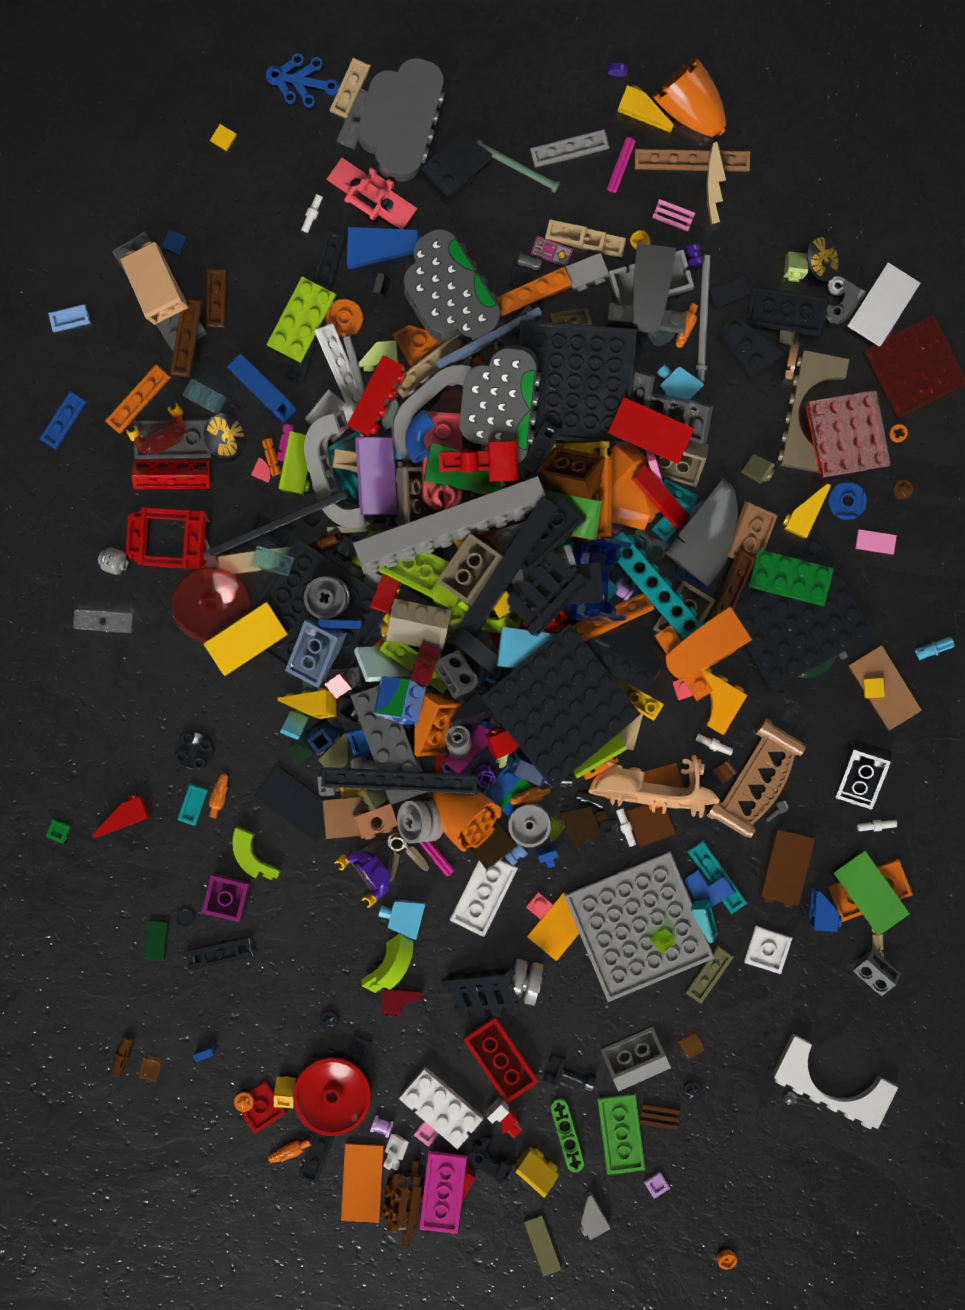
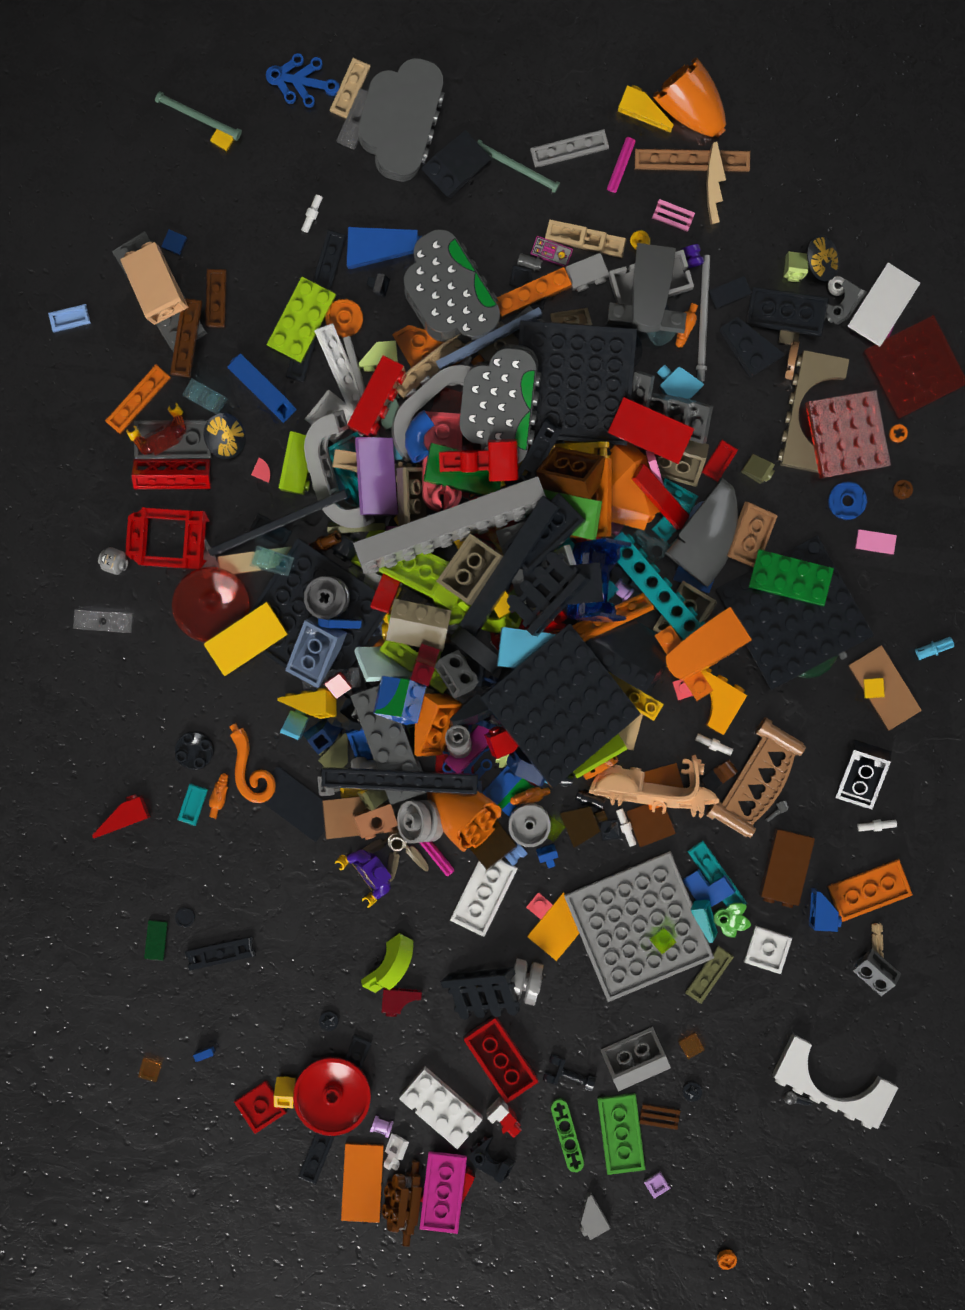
blue tile [40,391,87,450] -> none
green tile [45,819,71,844] -> none
reddish brown pin [109,1036,134,1077] -> none
magenta brick [202,873,251,922] -> none
lime arch [233,826,281,880] -> none
orange tile [234,1092,254,1112] -> none
orange axle [262,438,281,476] -> none
orange piece [268,1139,311,1163] -> none
dark pink axle [277,424,294,462] -> none
clear green brick [287,738,315,766] -> none
coral piece [327,158,417,229] -> none
medium azure torso [379,900,426,940] -> none
bright pink tile [414,1121,439,1147] -> none
dark purple wheel [475,762,496,788] -> none
yellow slope [515,1147,559,1198] -> none
olive tile [524,1214,561,1277] -> none
dark purple tile [608,63,627,77] -> none
reddish brown tile [708,550,756,621] -> none
yellow slope [783,484,831,539] -> none
bright green tile [833,851,910,936] -> none
none -> sand green bar [155,91,242,141]
none -> orange plant [230,723,276,803]
none -> red tile [701,440,738,482]
none -> bright green plate [714,903,751,937]

